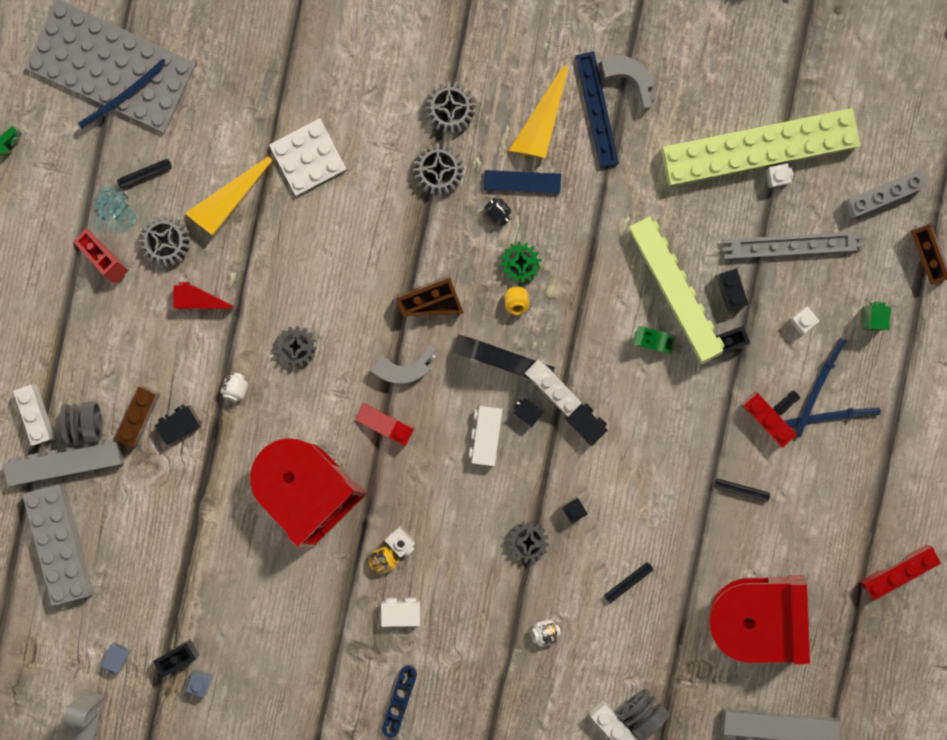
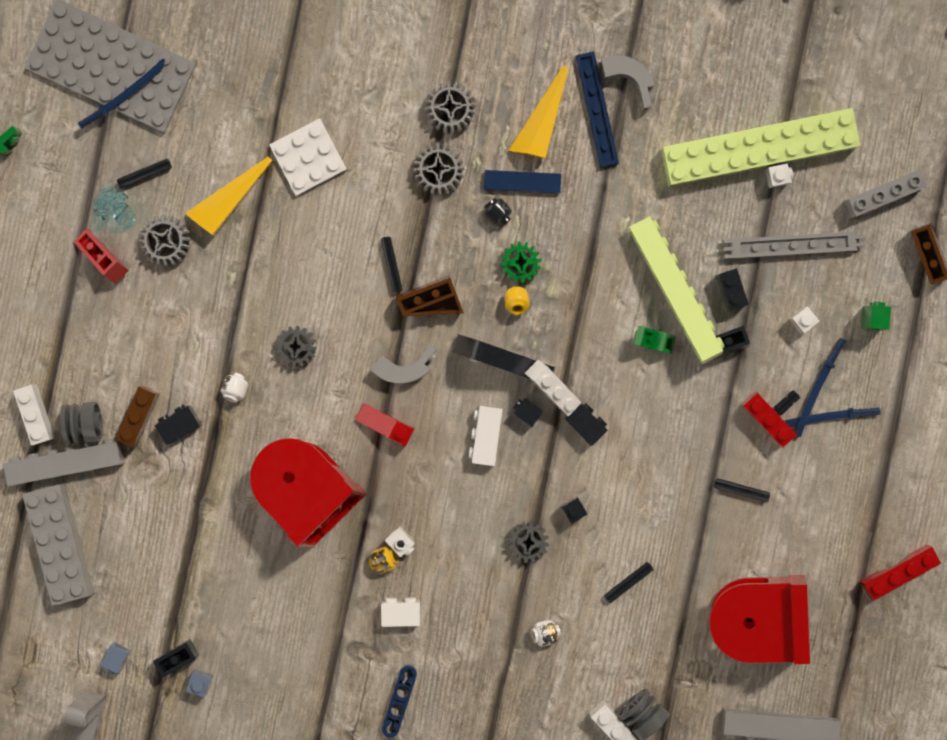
red slope [173,282,234,309] -> none
none -> black axle [381,236,403,293]

